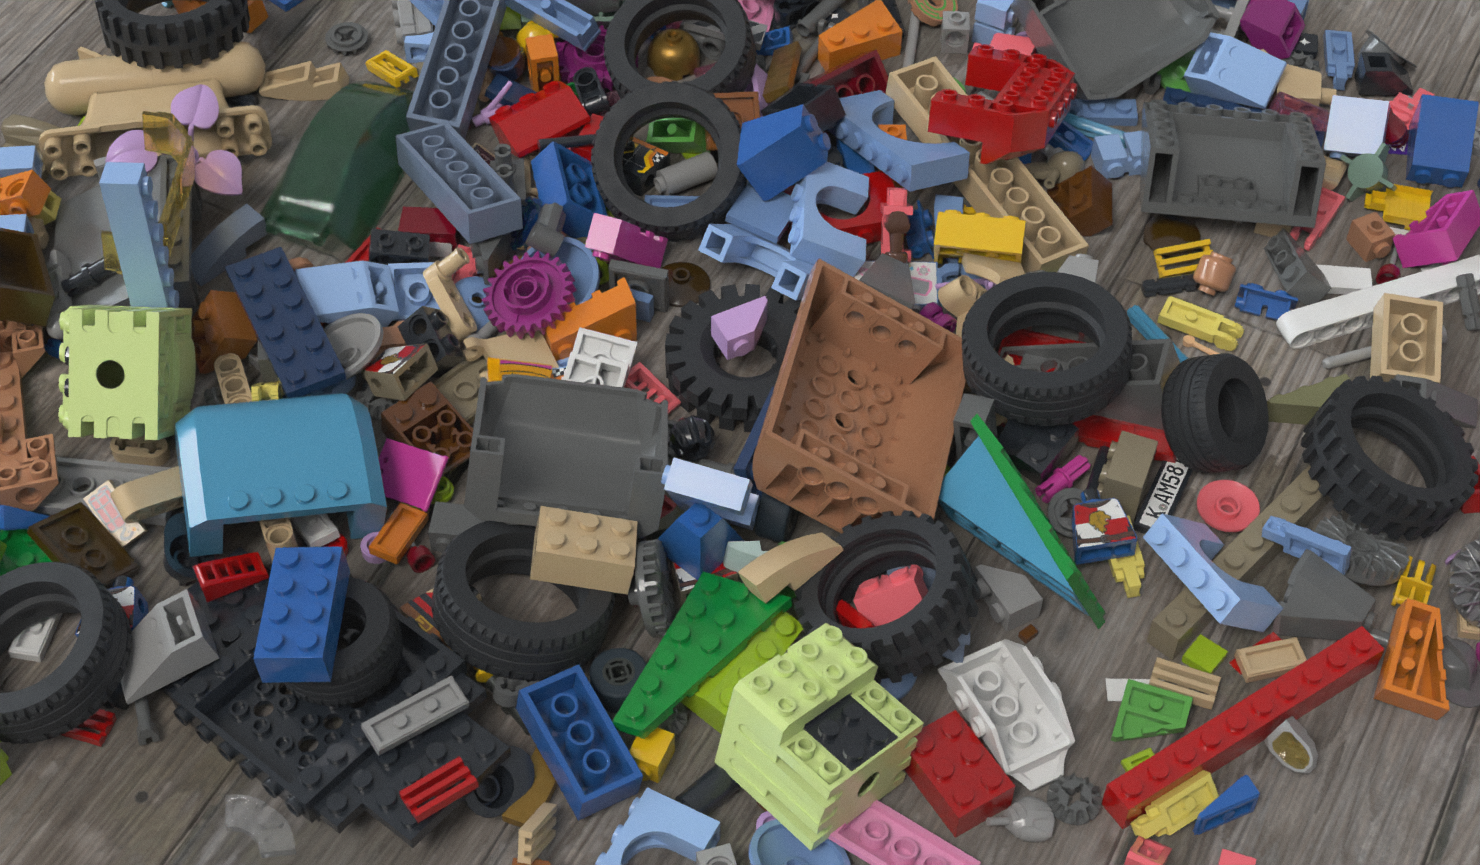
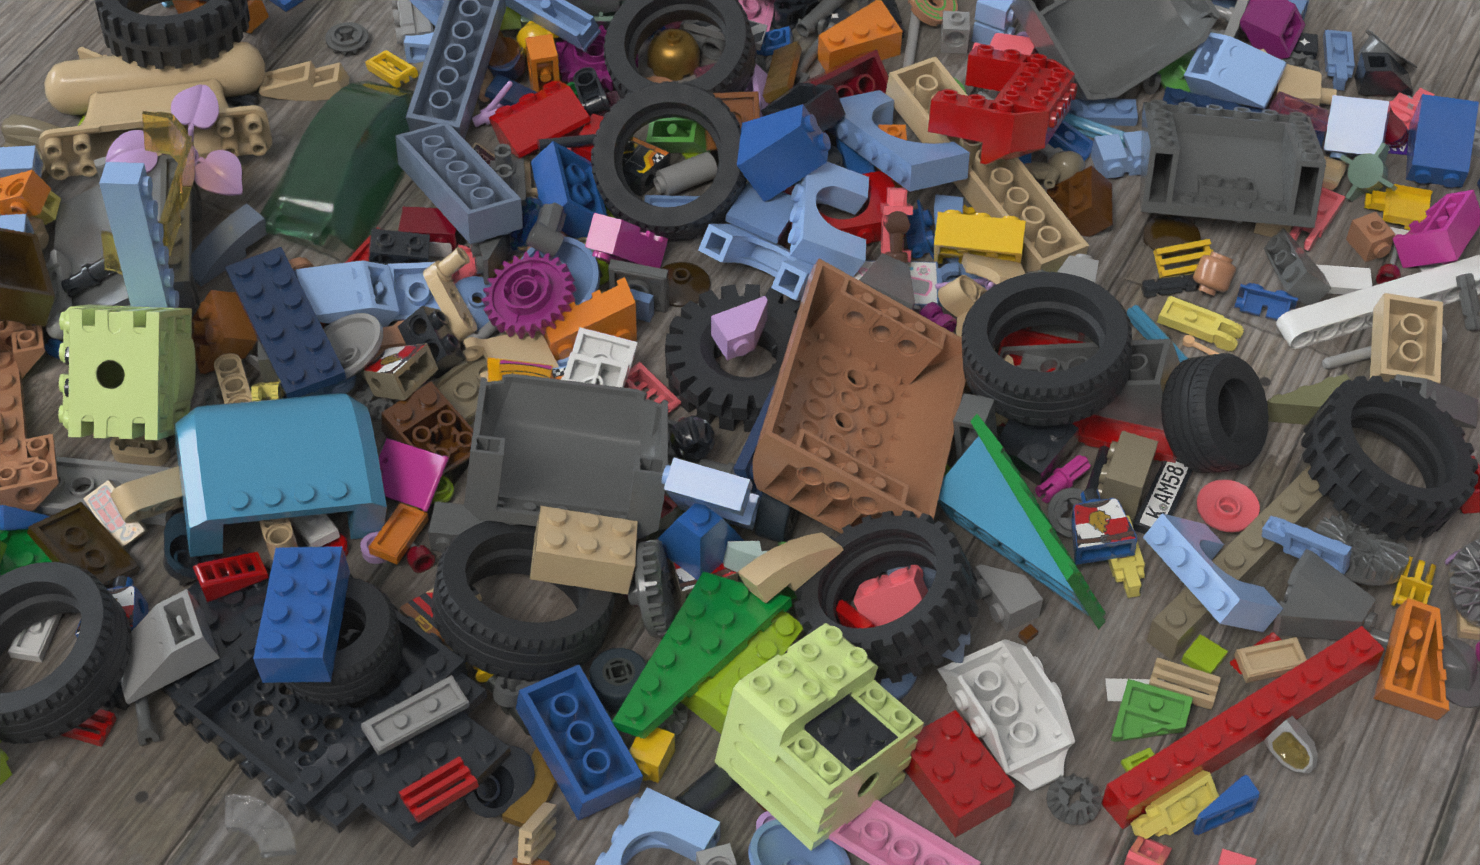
light grey piece [986,796,1055,842] -> none

